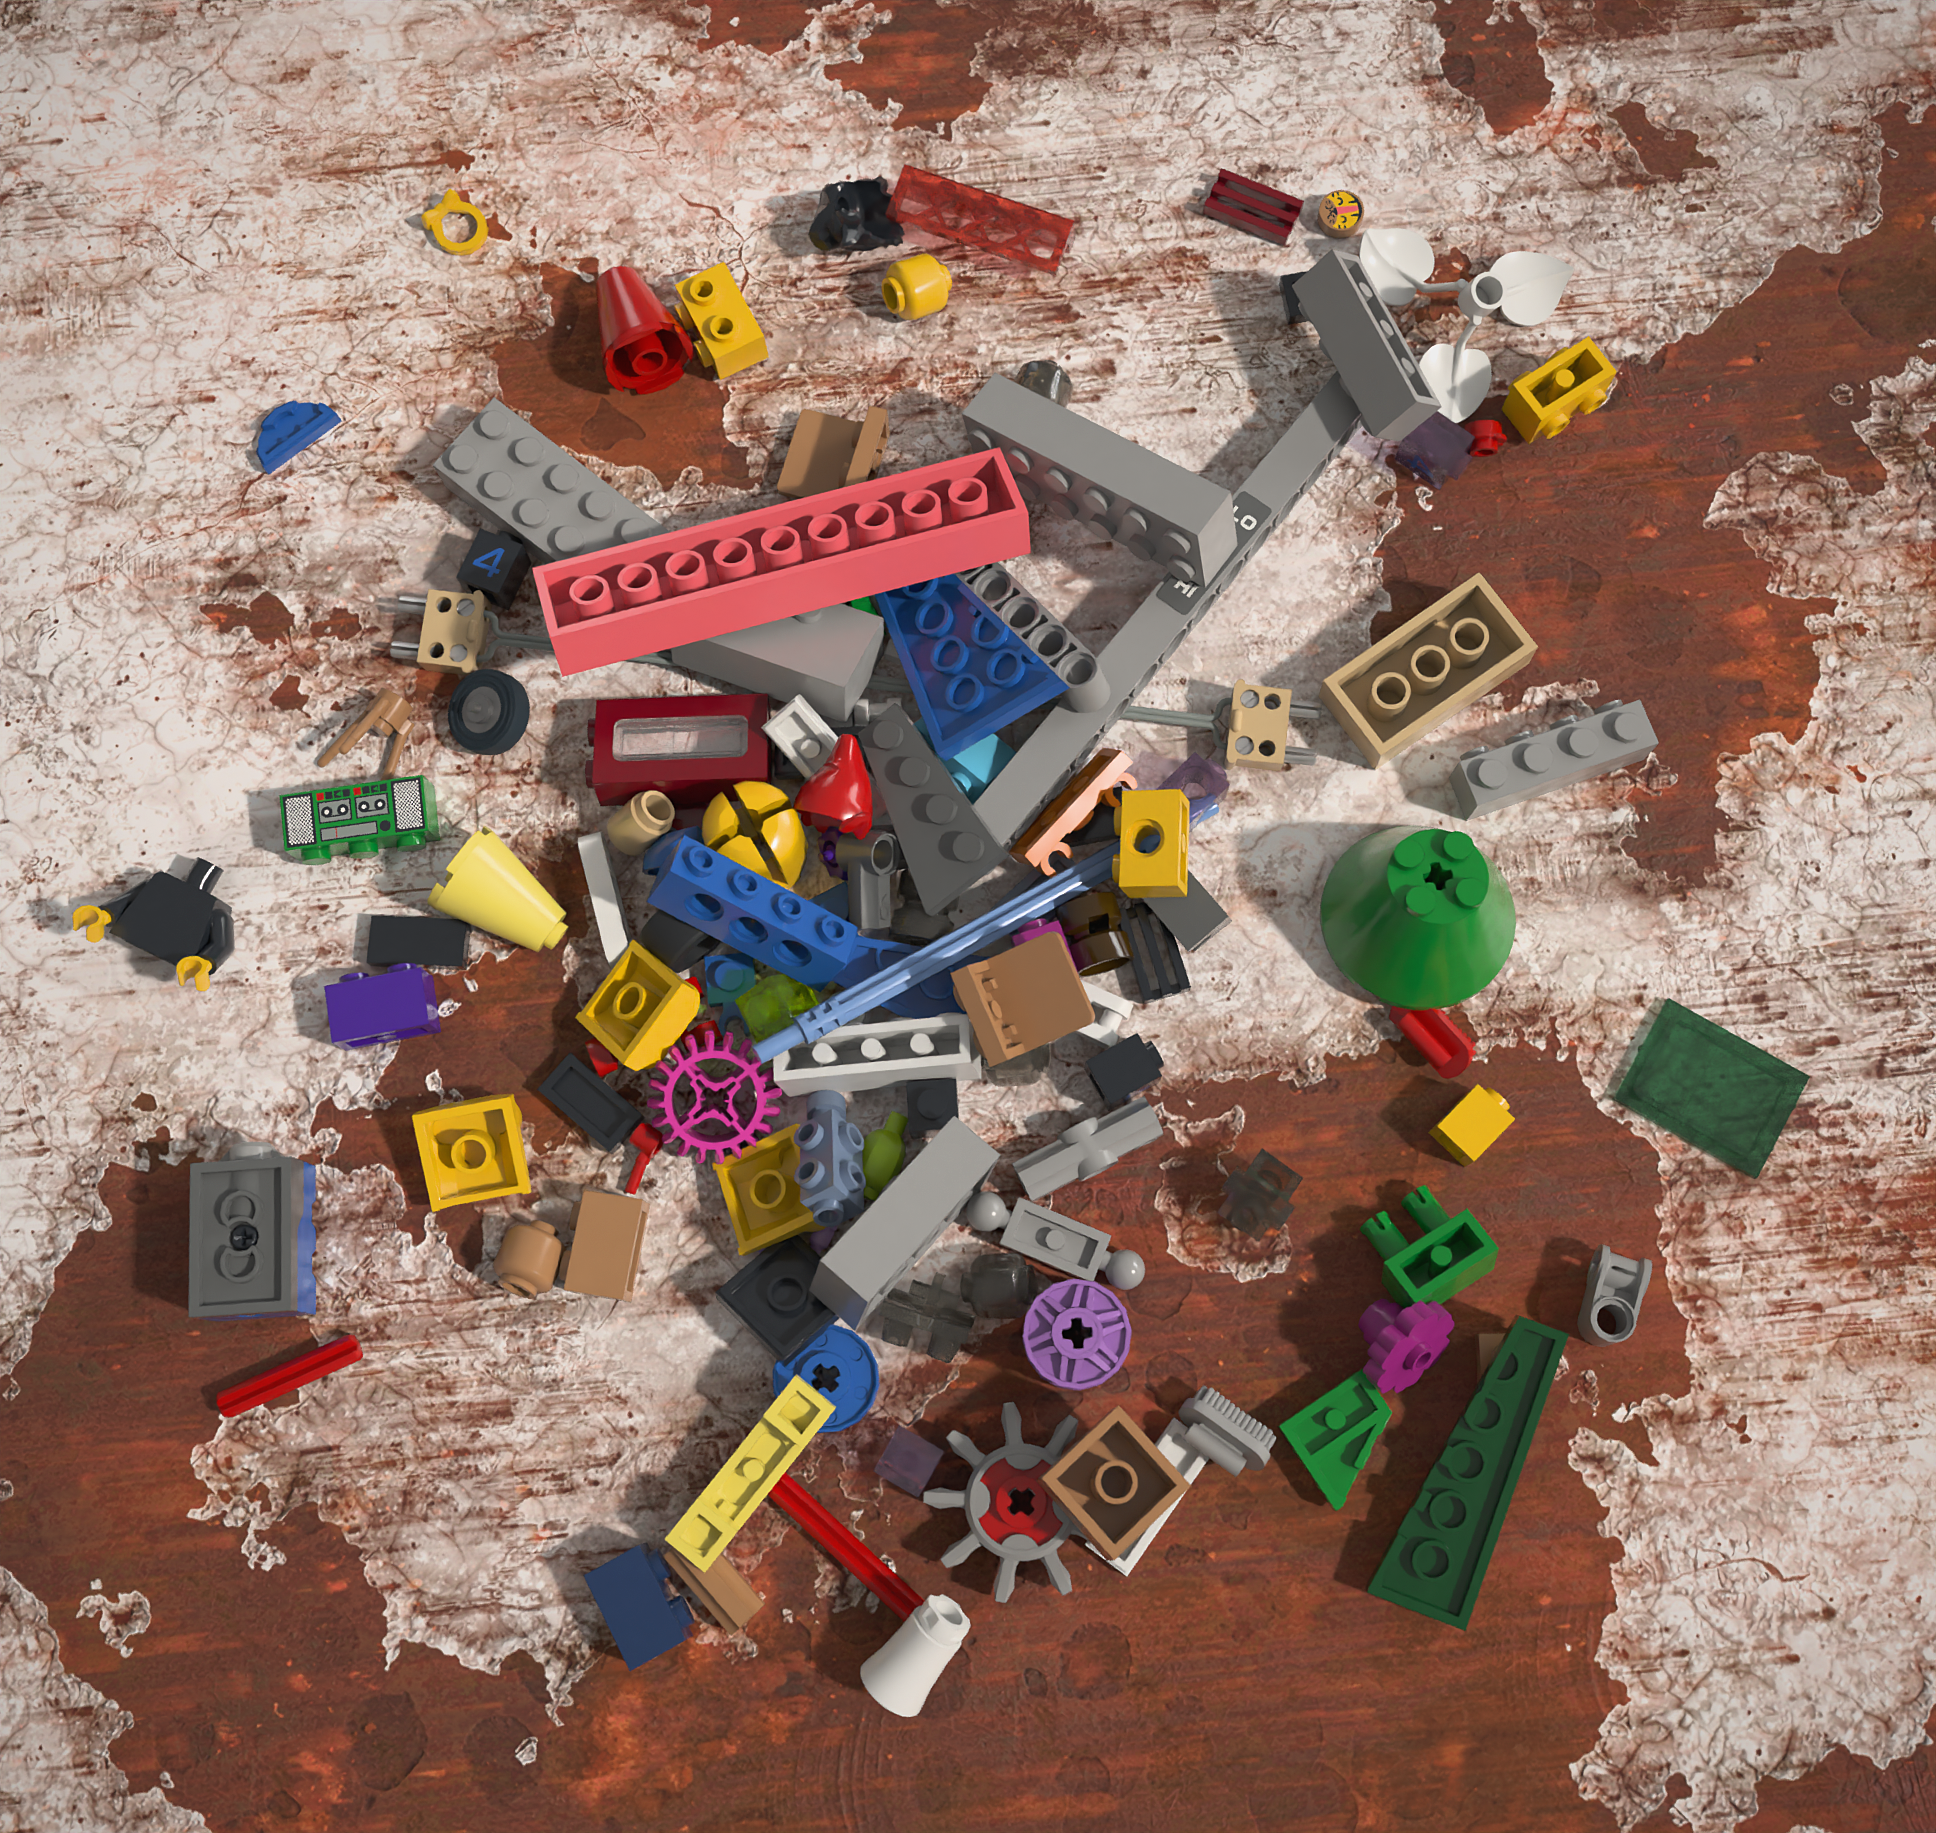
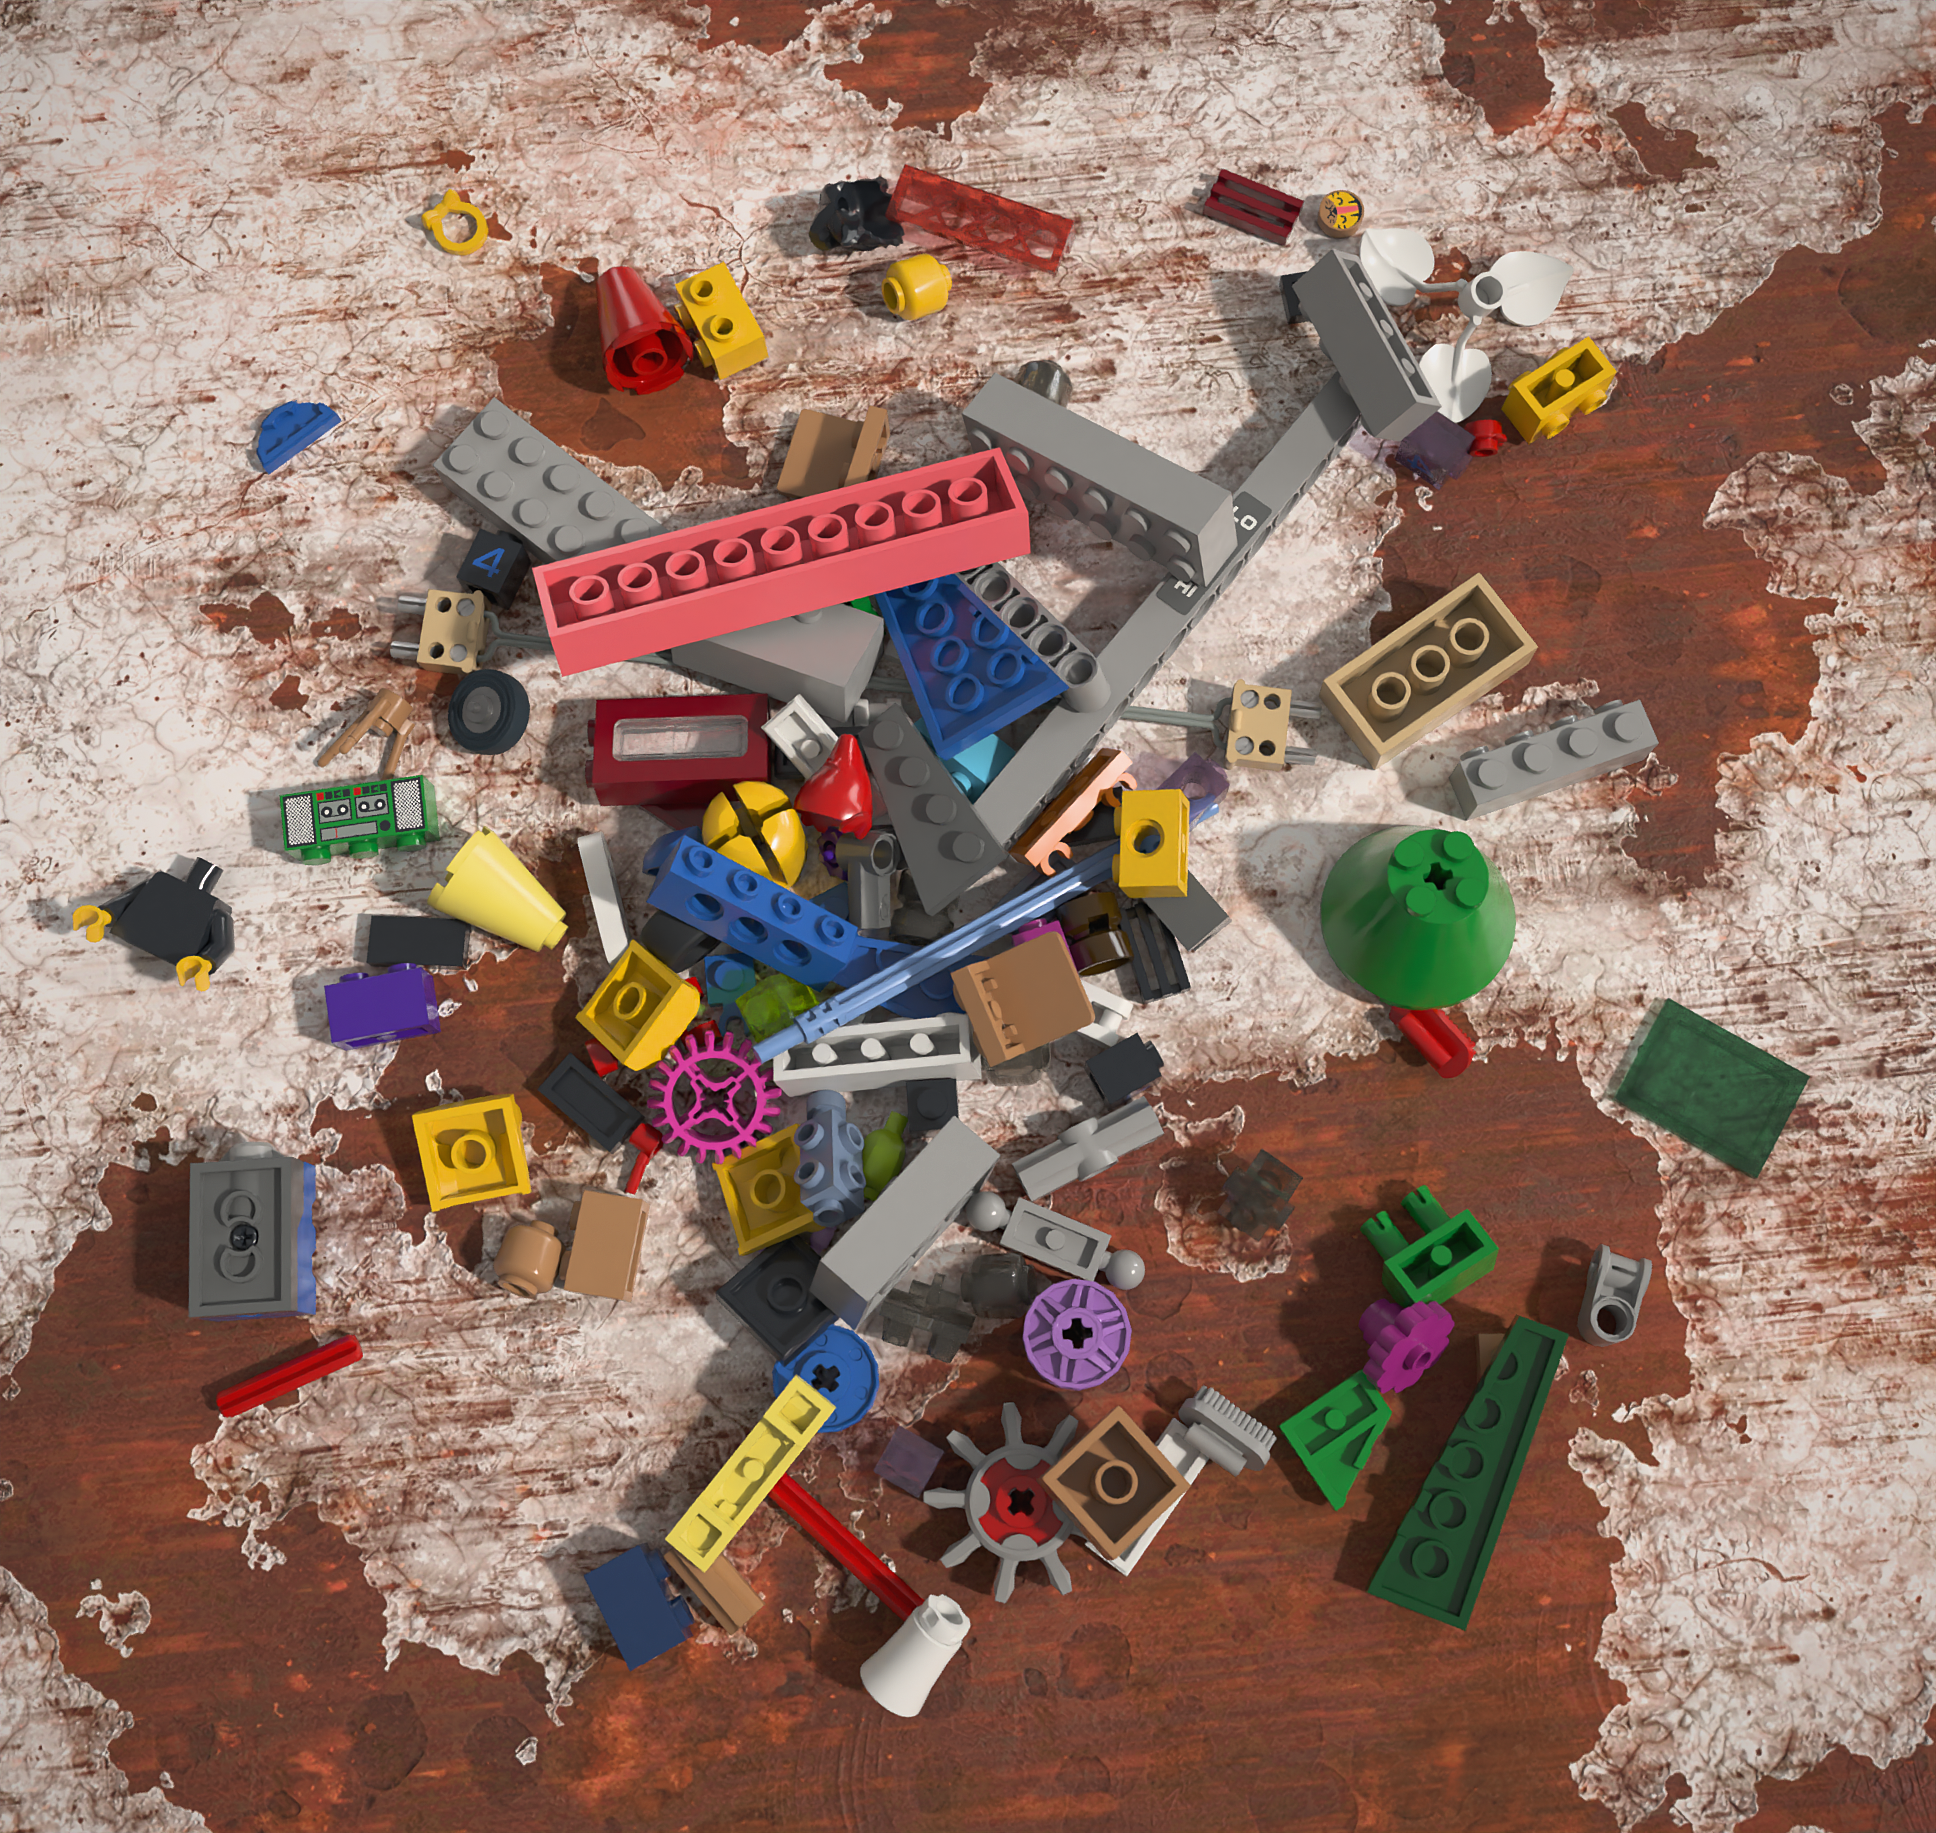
tan brick [607,790,675,856] -> none
yellow brick [1428,1084,1515,1167] -> none

